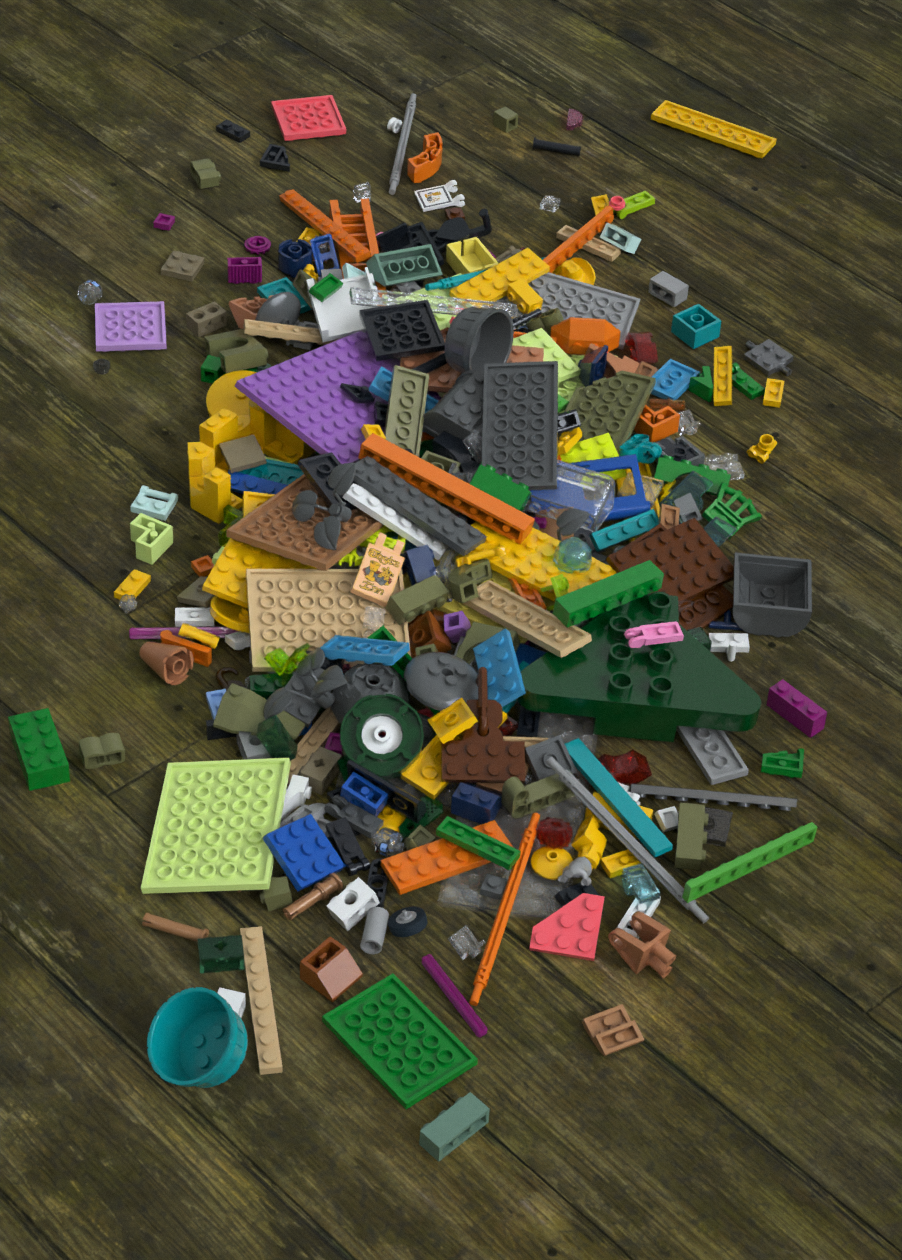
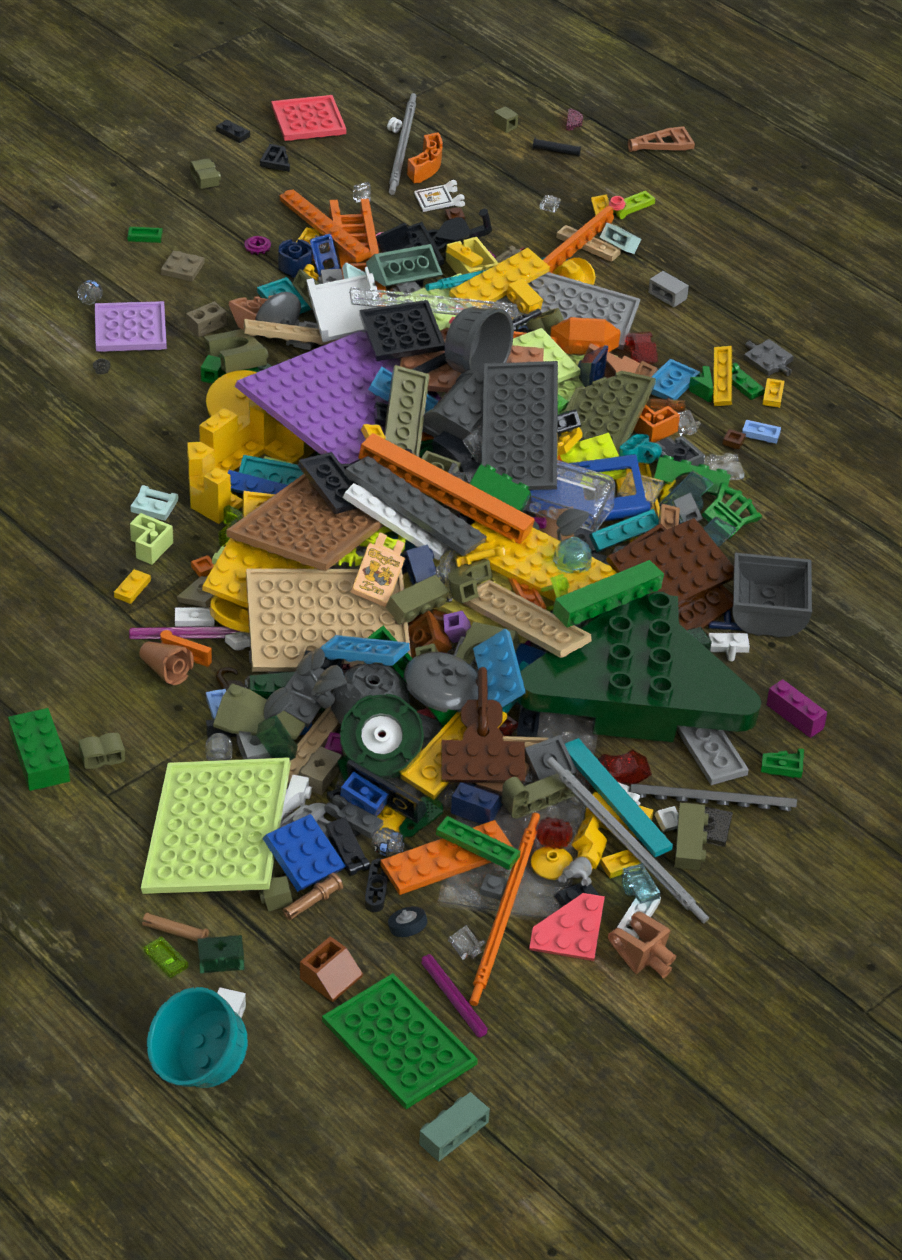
clear plate [119,594,137,613] -> none
magenta plate [153,213,175,231] -> none
yellow plate [178,623,220,649] -> none
dark tan tile [219,435,266,473] -> none
magenta brick [227,257,262,284] -> none
tan plate [240,926,282,1075] -> none
clear neon green bracket [264,643,310,676] -> none
dark grey plant [292,462,357,550] -> none
green tile [309,273,343,302] -> none
white brick [326,877,380,931] -> none
black piece [340,383,375,403] -> none
light grey pin [360,907,389,954] -> none
clear brick [362,606,386,638] -> none
olive plate [404,825,436,851] -> none
yellow plate [428,698,478,744] -> none
medium nougat slope [582,1004,644,1056] -> none
bright pink hinge [624,621,684,648] -> none
yellow plate [651,100,777,159] -> none
teal brick [671,304,721,349] -> none
bright green plate [682,822,818,903] -> none
yellow plate [747,434,777,464] -> none
none -> green tile [127,227,163,243]
none -> clear neon green tile [144,936,189,978]
none -> clear head [205,733,232,761]
none -> yellow plate [446,242,483,268]
none -> nougat plate [628,126,695,152]
none -> reddish brown plate [722,429,746,450]
none -> light blue plate [742,420,781,444]

